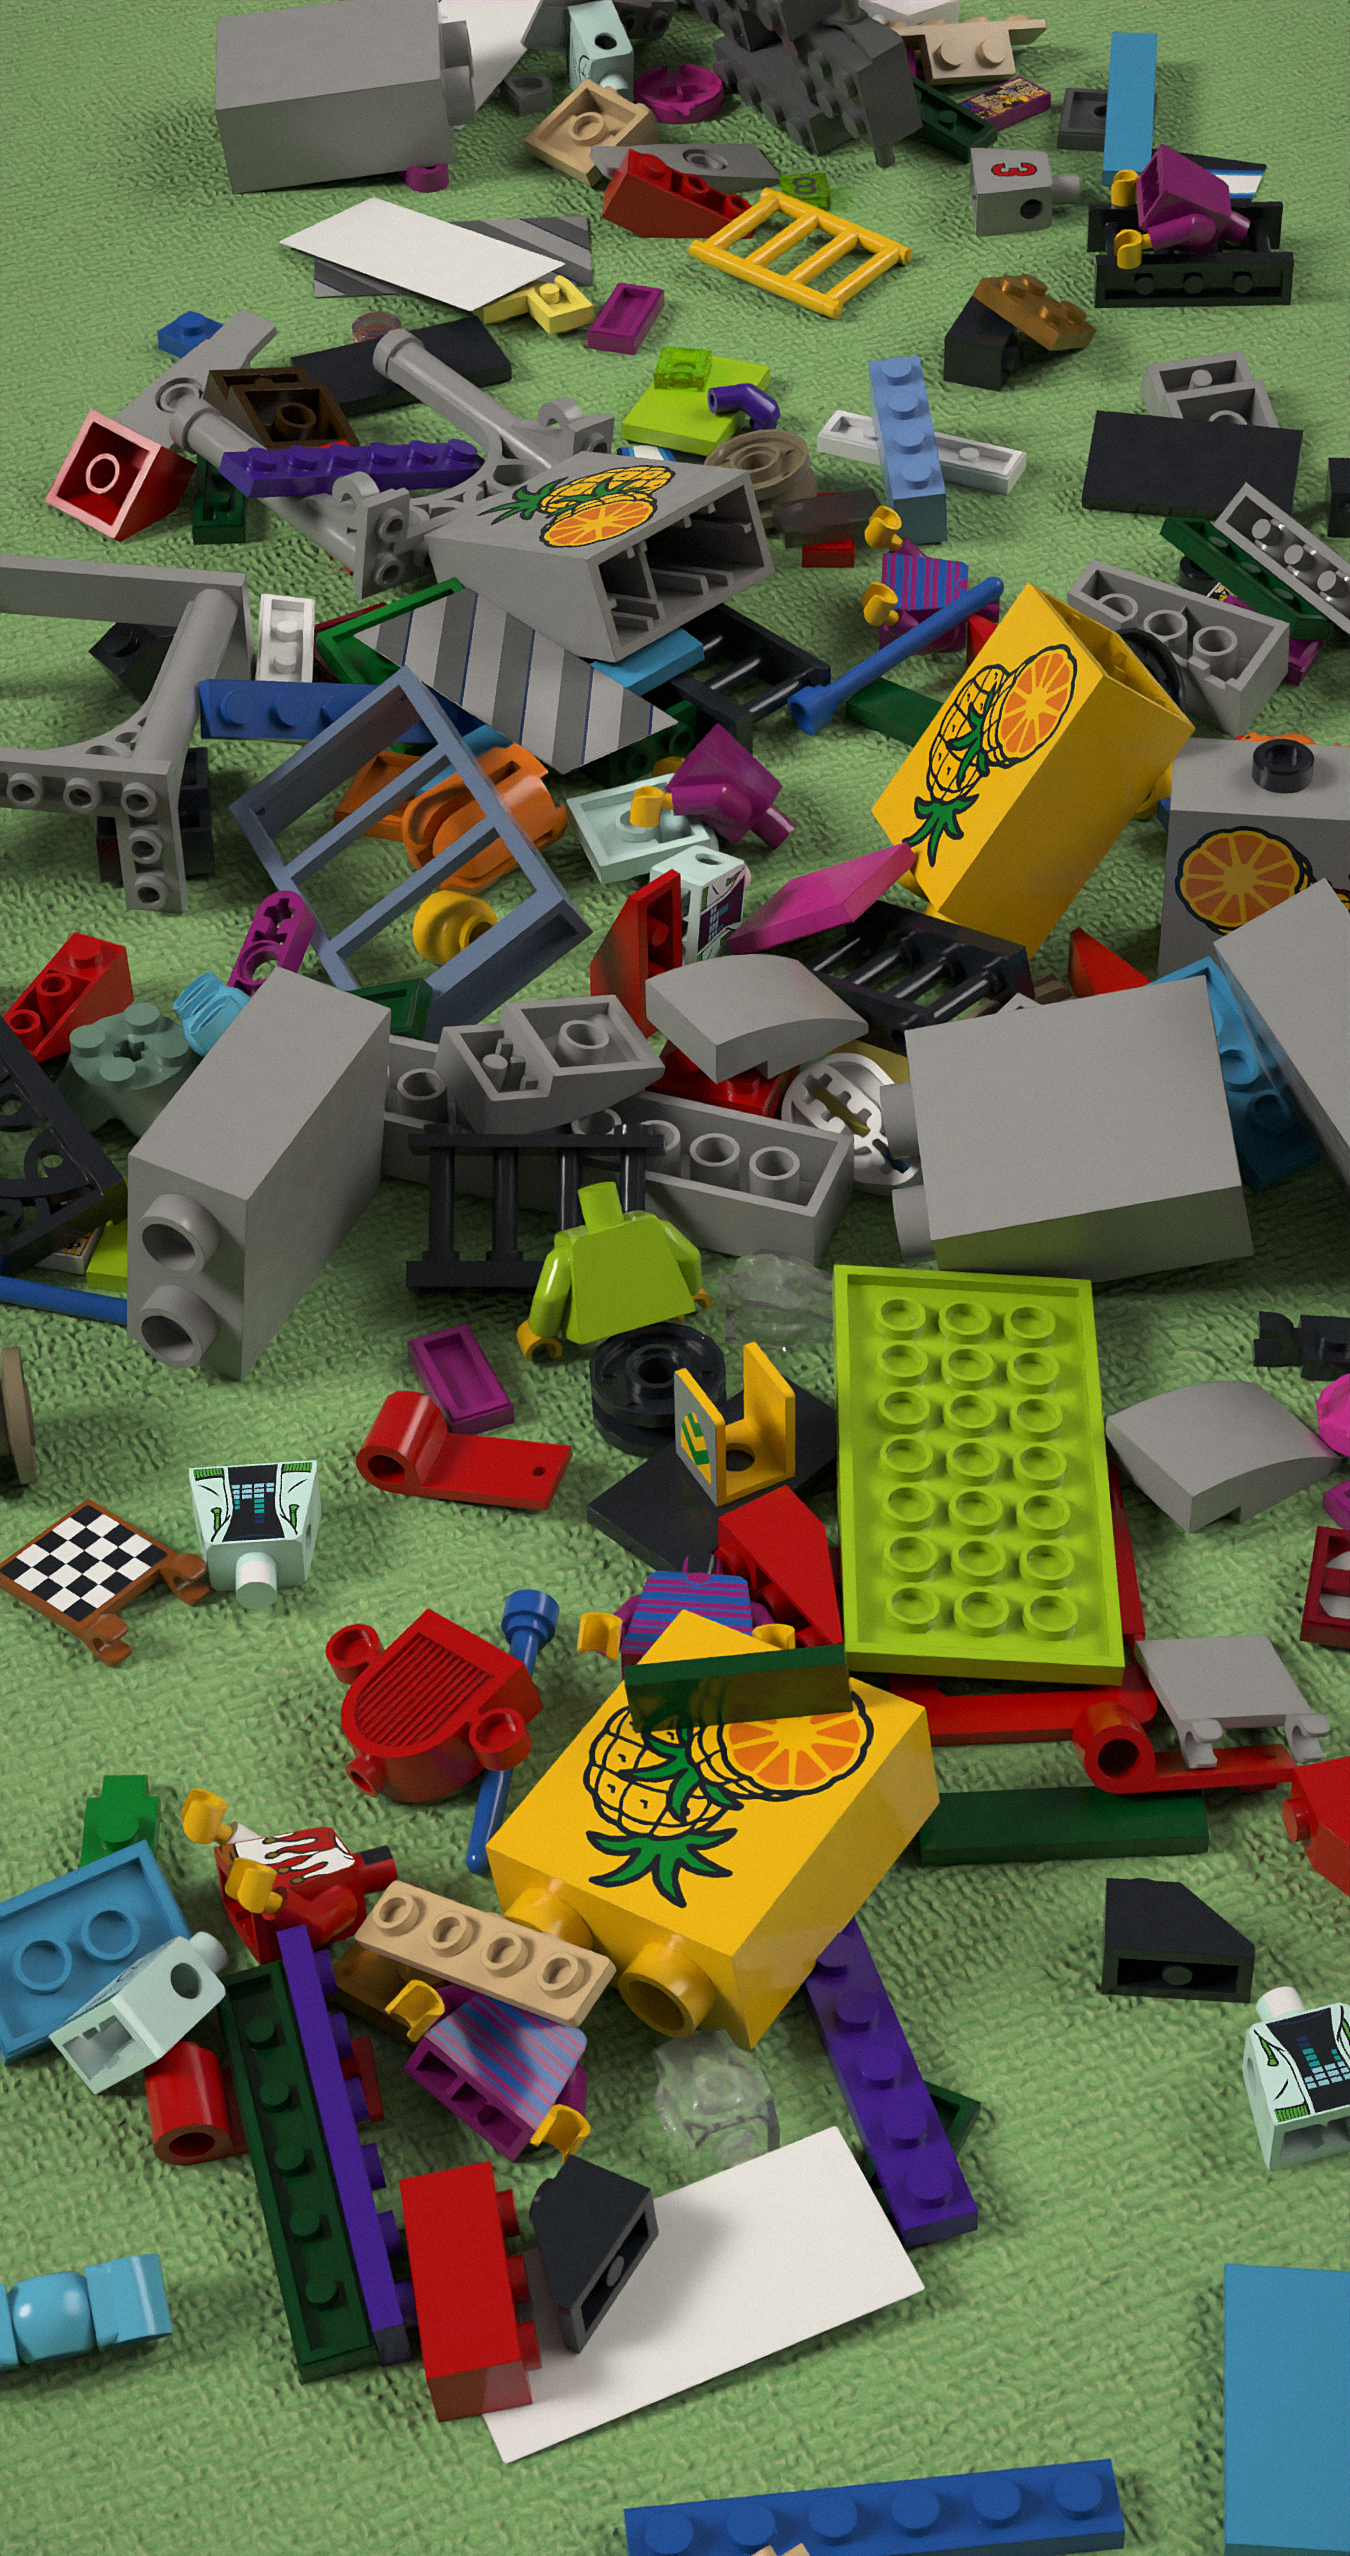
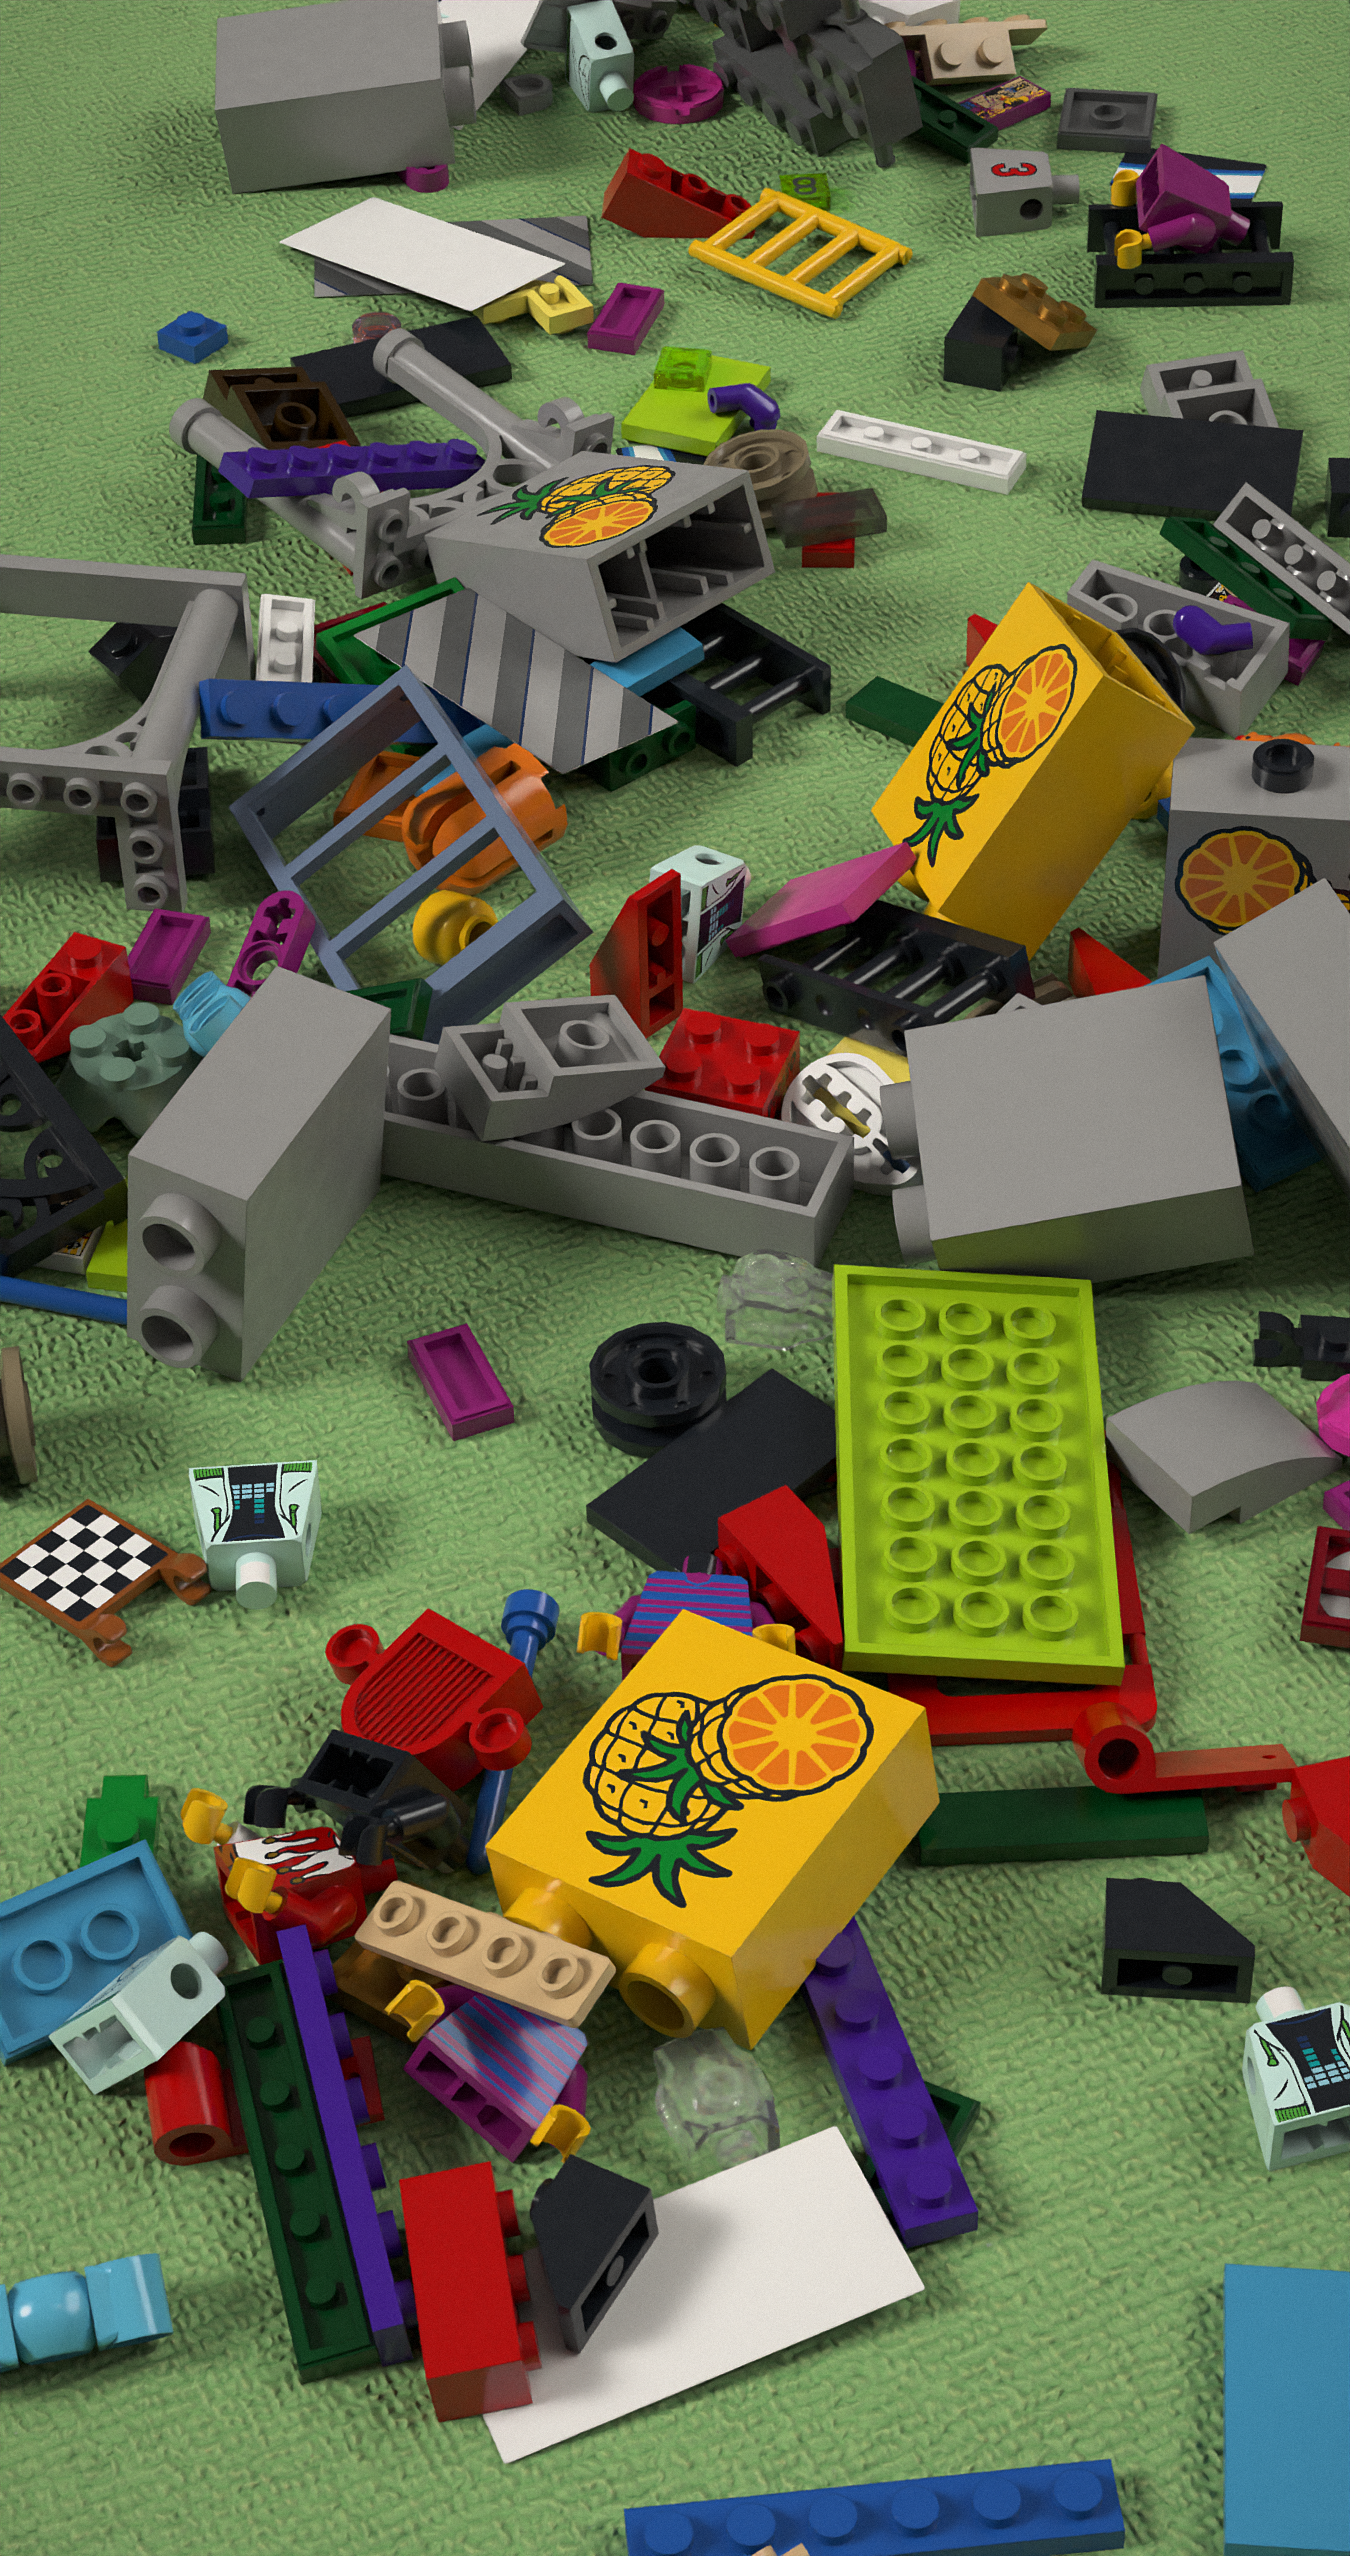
red slope [45,409,197,542] -> none
light grey piece [112,310,277,452] -> none
red door [356,1391,573,1511] -> none
black fence [406,1123,666,1294] -> none
lime torso [516,1182,712,1361] -> none
tan plate [523,78,660,188] -> none
light aqua plate [566,773,719,885] -> none
light grey piece [589,144,781,194] -> none
dark green tile [624,1644,853,1734] -> none
magenta torso [629,723,796,851] -> none
light grey slope [645,954,868,1084] -> none
yellow piece [674,1341,795,1507] -> none
blue piece [787,576,1004,736] -> none
torso [861,506,1000,656] -> none
medium blue brick [868,356,947,545] -> none
dark azure tile [1102,32,1158,187] -> none
light grey flag [1133,1634,1330,1769] -> none
none -> magenta tile [128,908,211,1005]
none -> black torso [243,1729,470,1873]
none -> dark purple arm [1173,605,1253,655]

